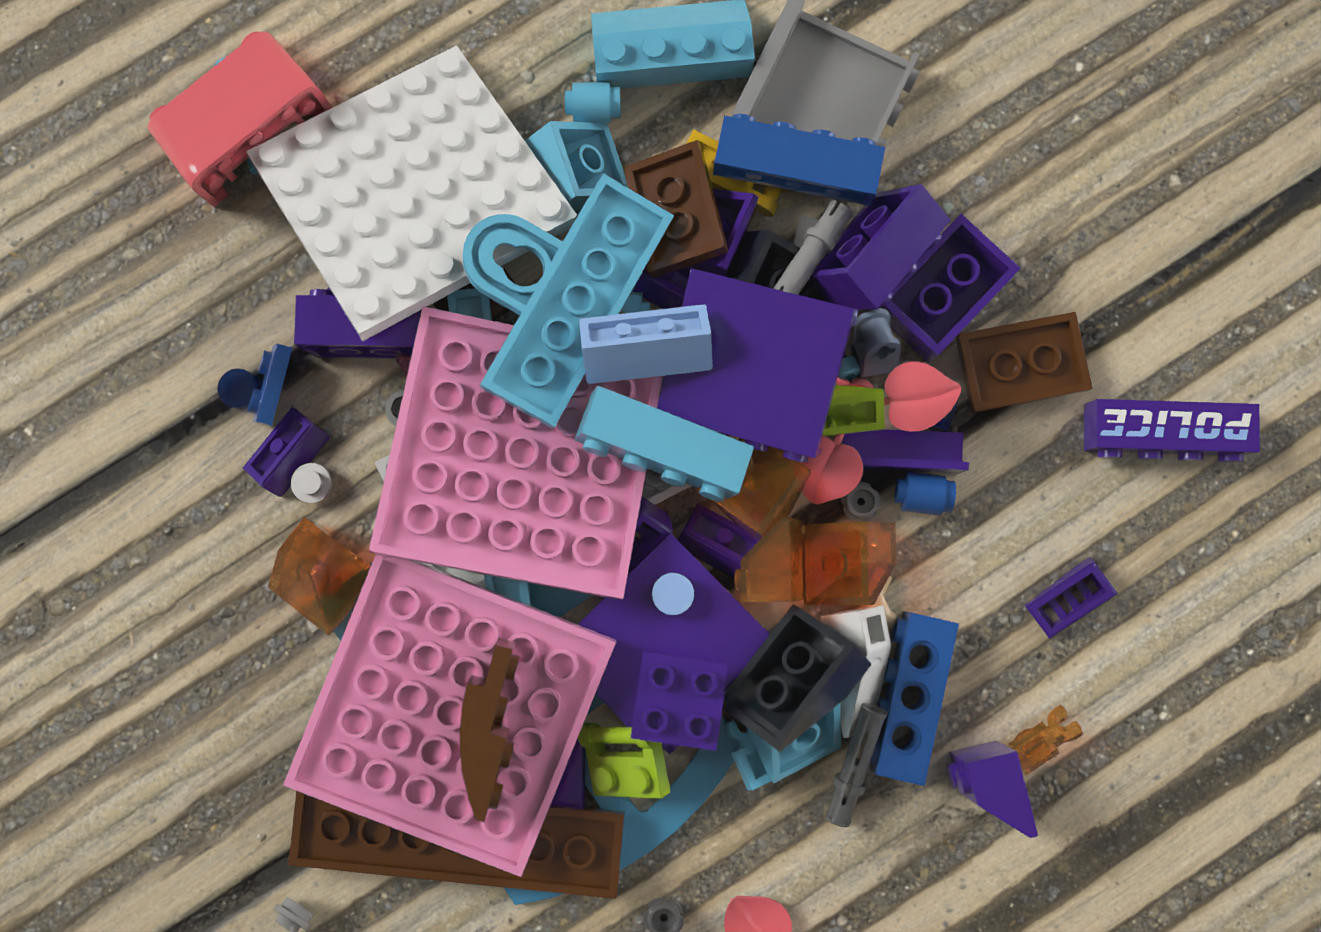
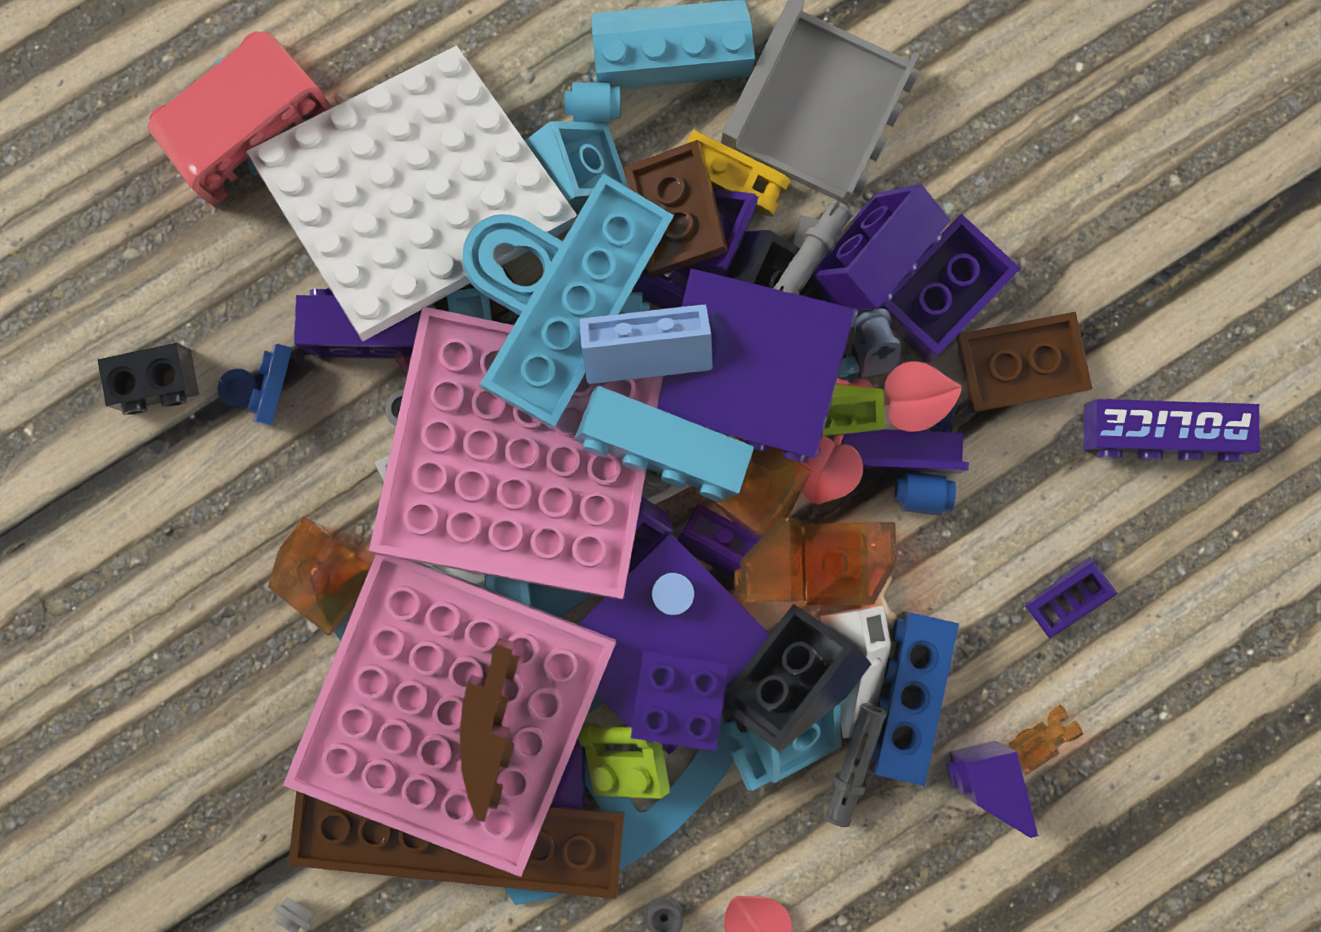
dark purple slope [243,406,330,497] -> none
white plate [291,463,332,503] -> none
blue brick [713,114,886,206] -> none
flat silver plate [841,482,881,521] -> none
none -> black brick [97,343,199,415]

